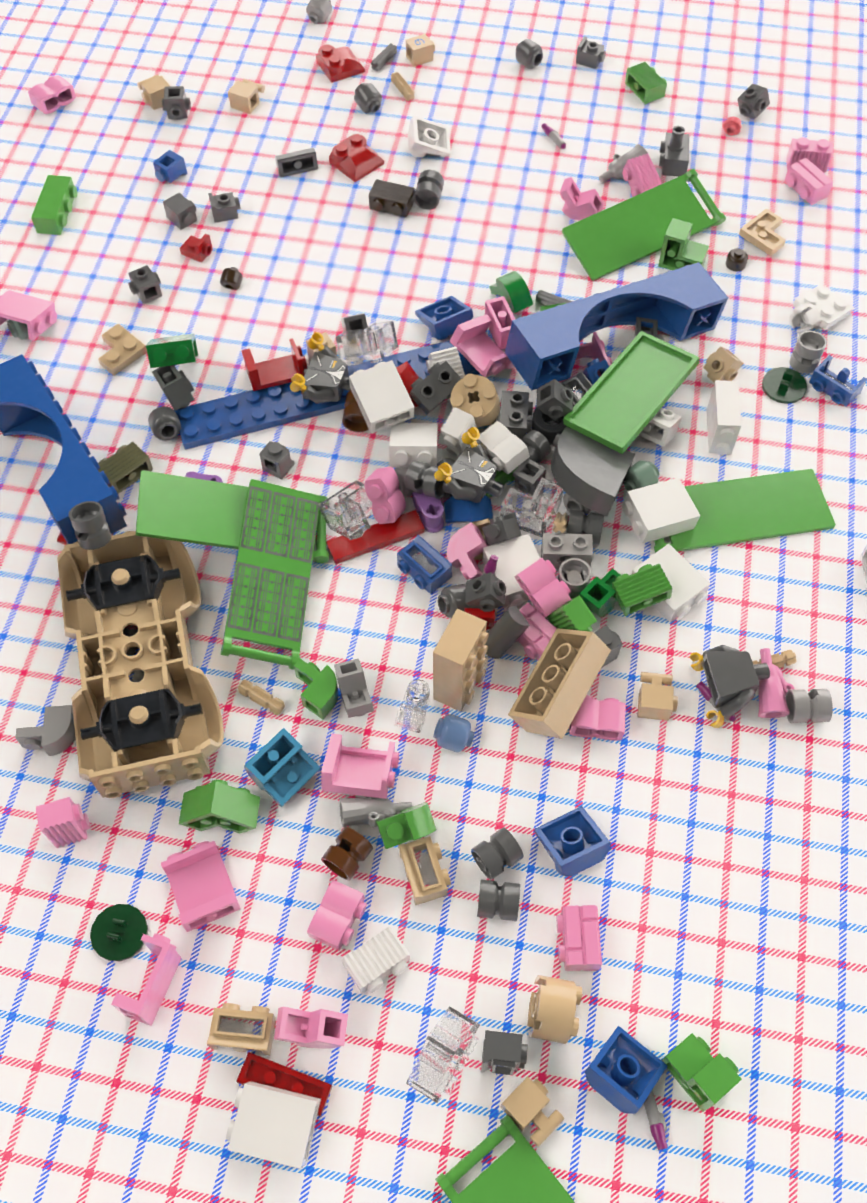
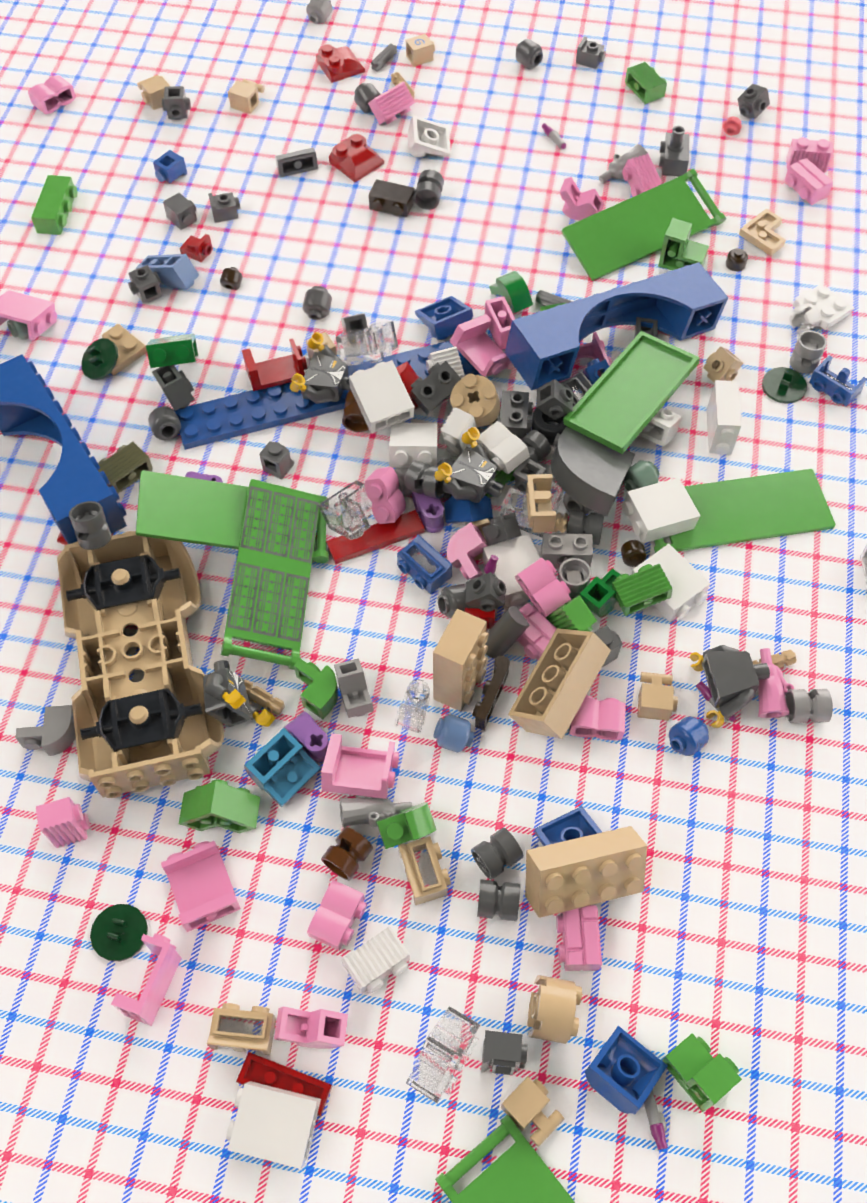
none -> dark green piece [81,338,118,380]
none -> medium blue slope [135,254,199,289]
none -> dark grey torso [203,660,276,727]
none -> medium lavender piece [283,711,329,763]
none -> dark grey head [302,286,332,320]
none -> bright pink brick [368,81,415,125]
none -> dark brown plate [472,655,510,731]
none -> tan brick [525,826,647,918]
none -> tan window [526,474,556,533]
none -> dark brown piece [621,540,646,567]
none -> blue head [669,716,709,756]

